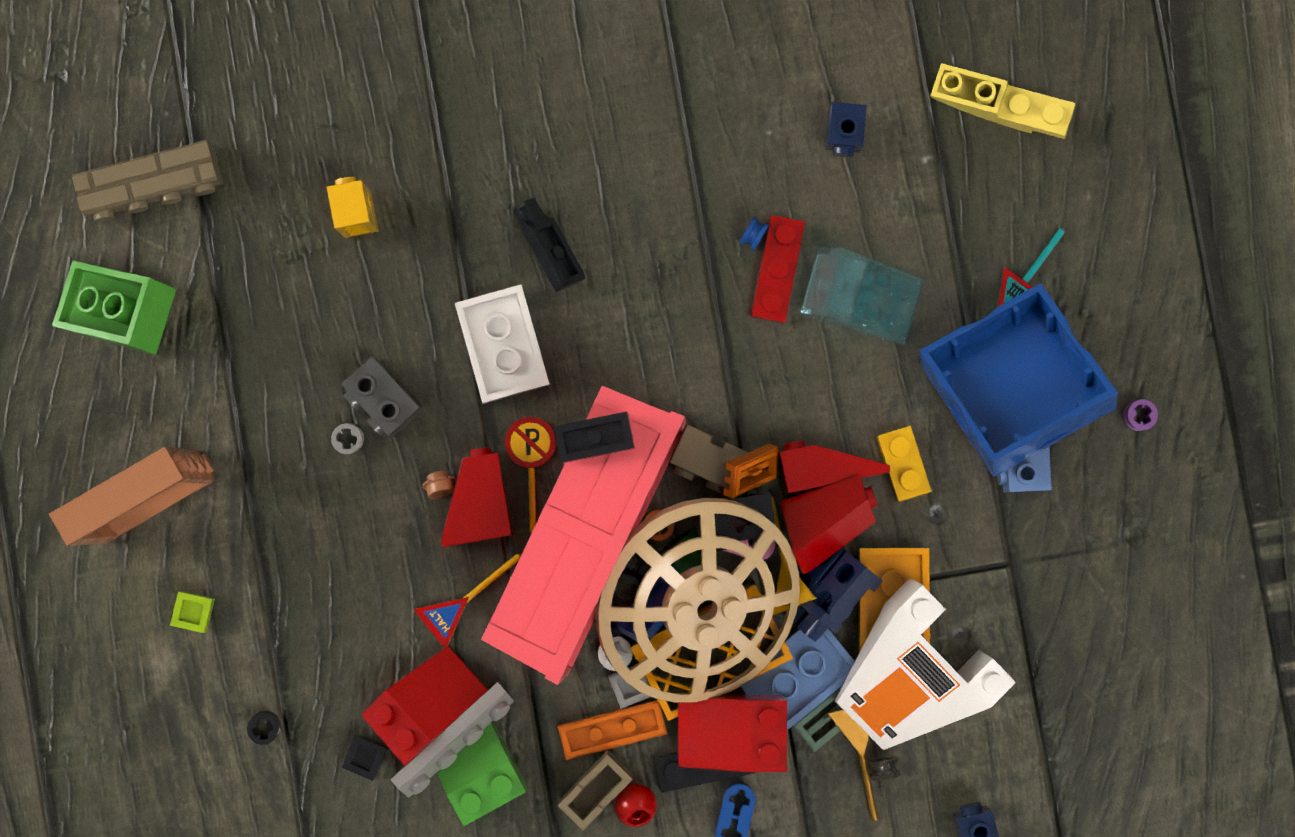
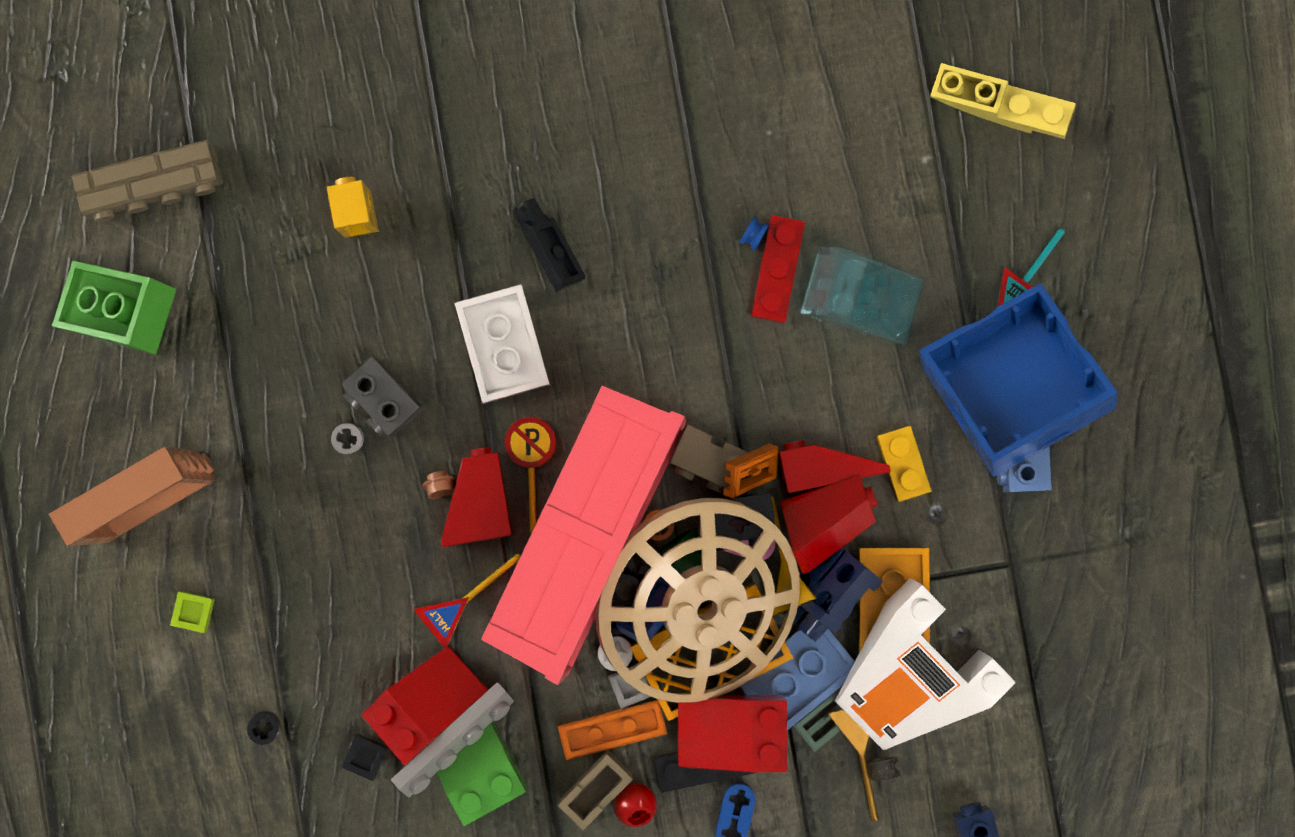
black plate [554,411,635,463] -> none
dark blue brick [825,102,867,157] -> none
medium lavender bush [1122,399,1158,431] -> none

